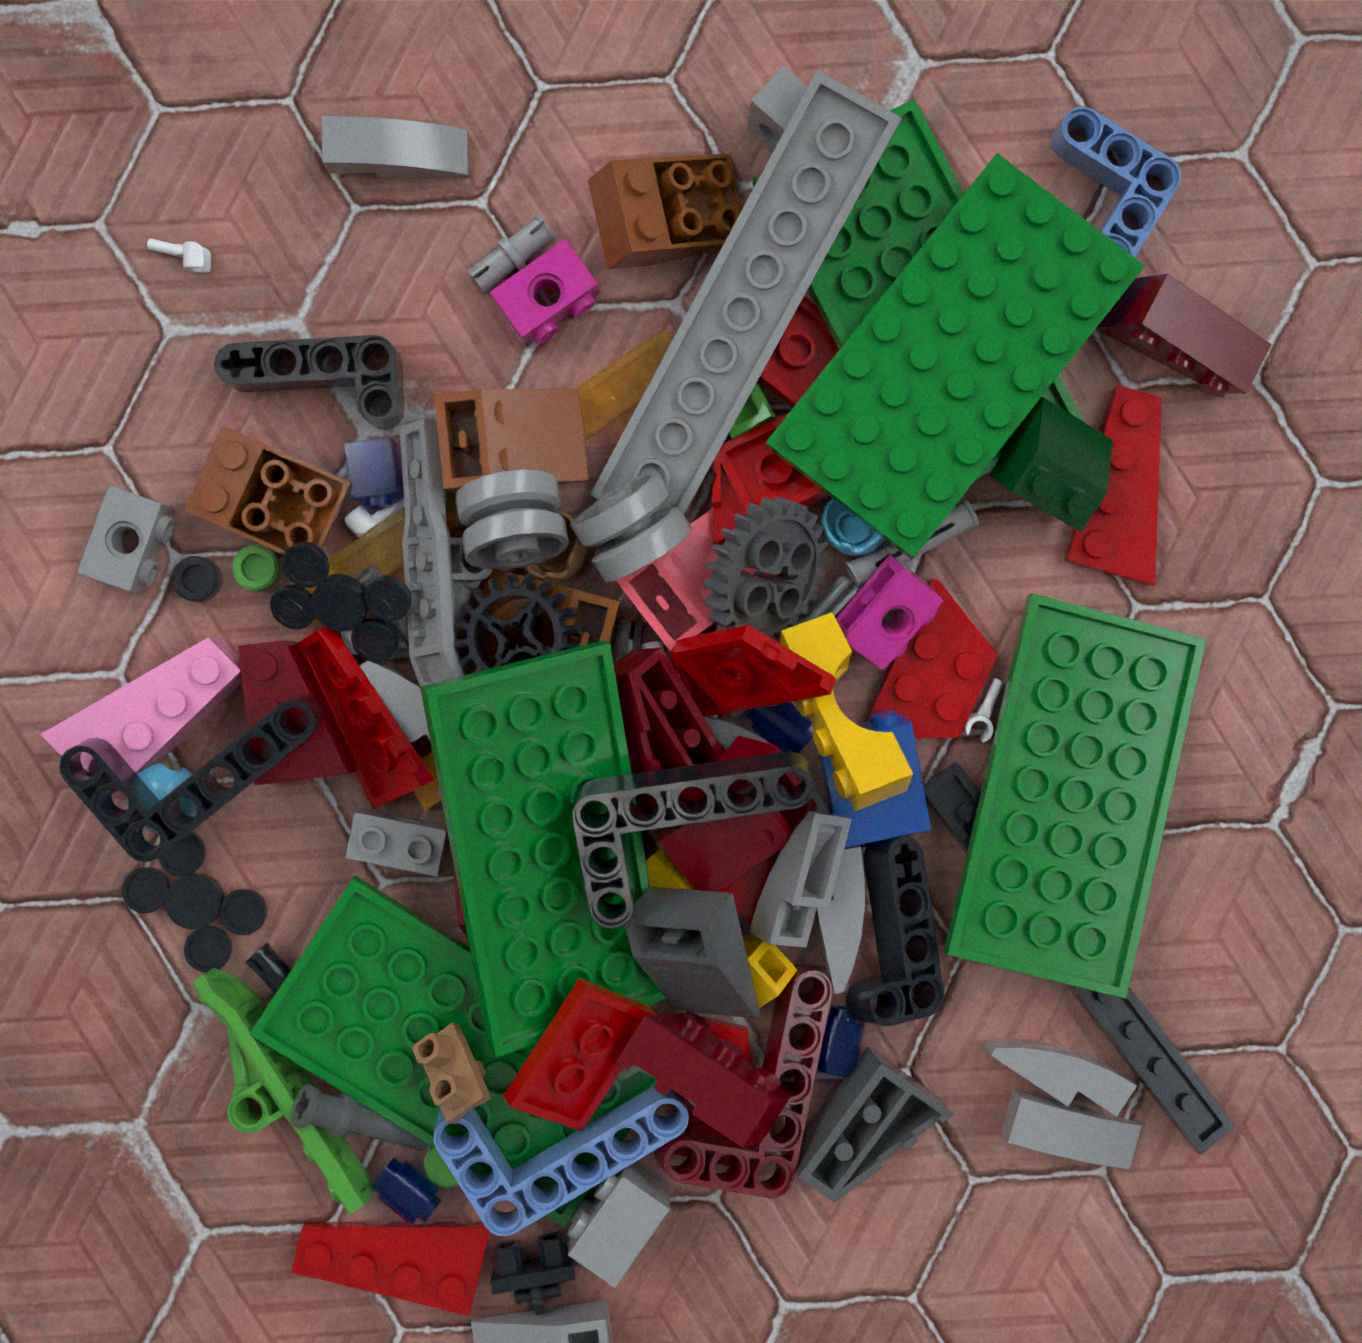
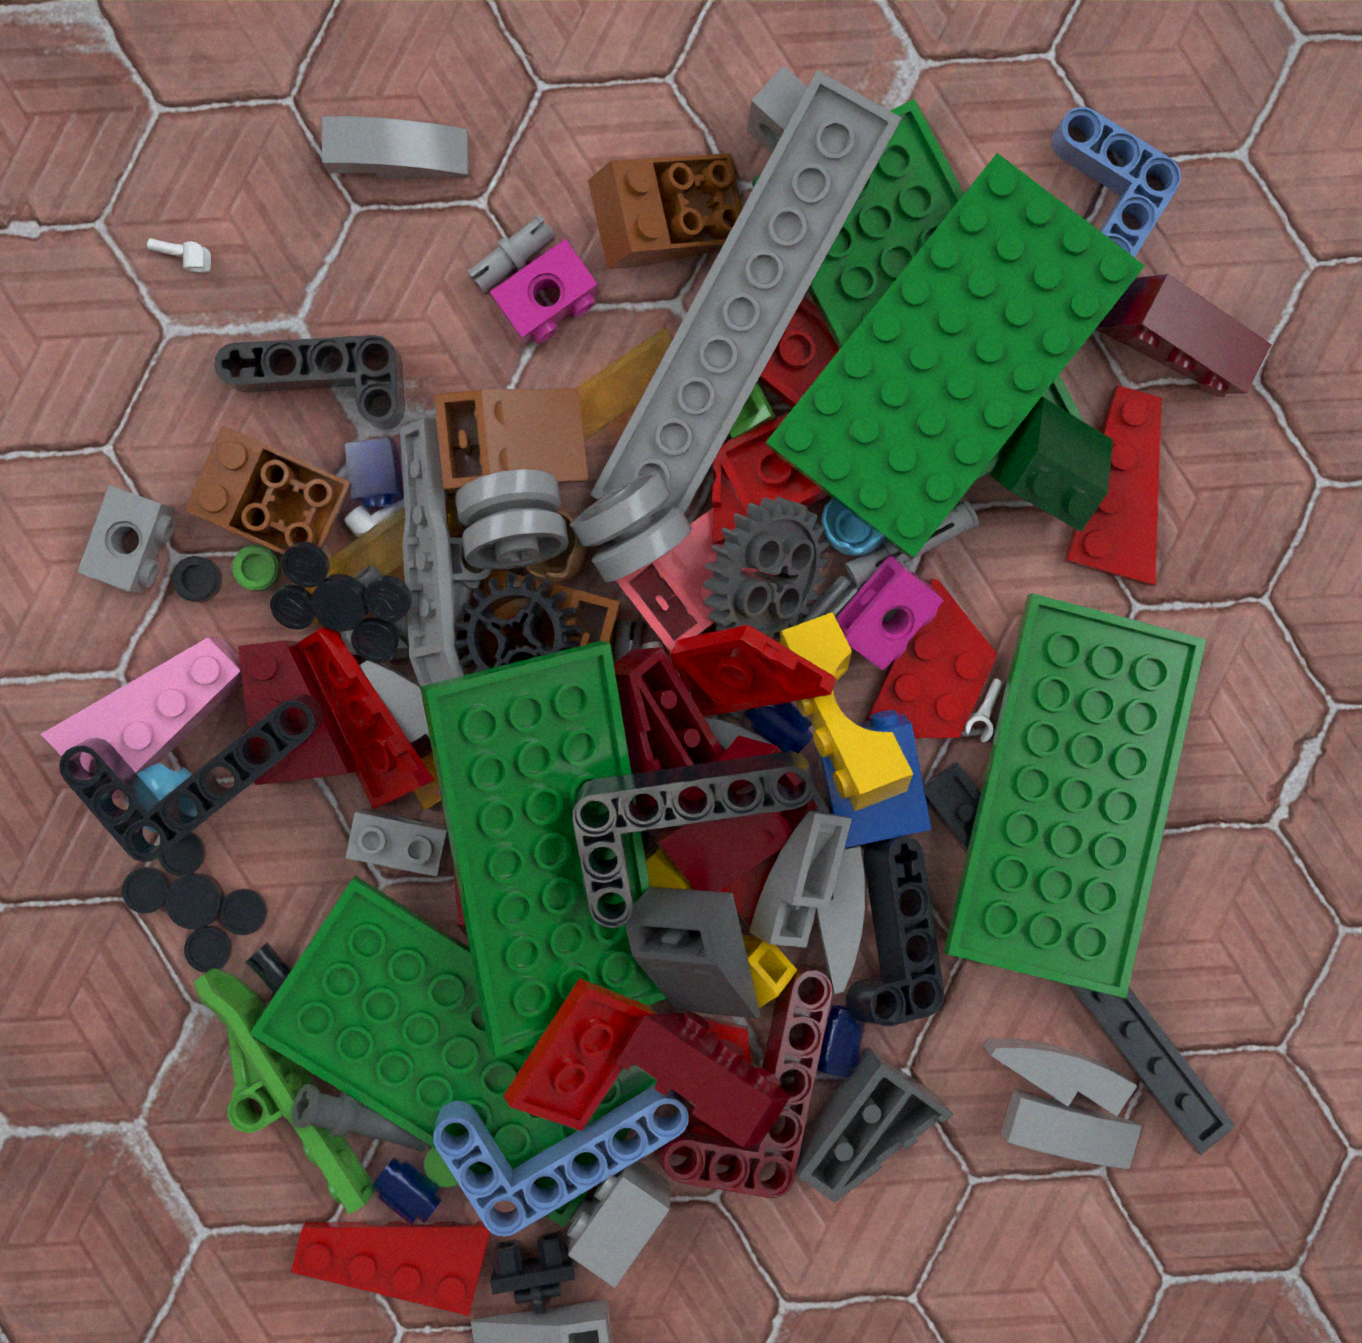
medium nougat hips [412,1023,491,1124] -> none

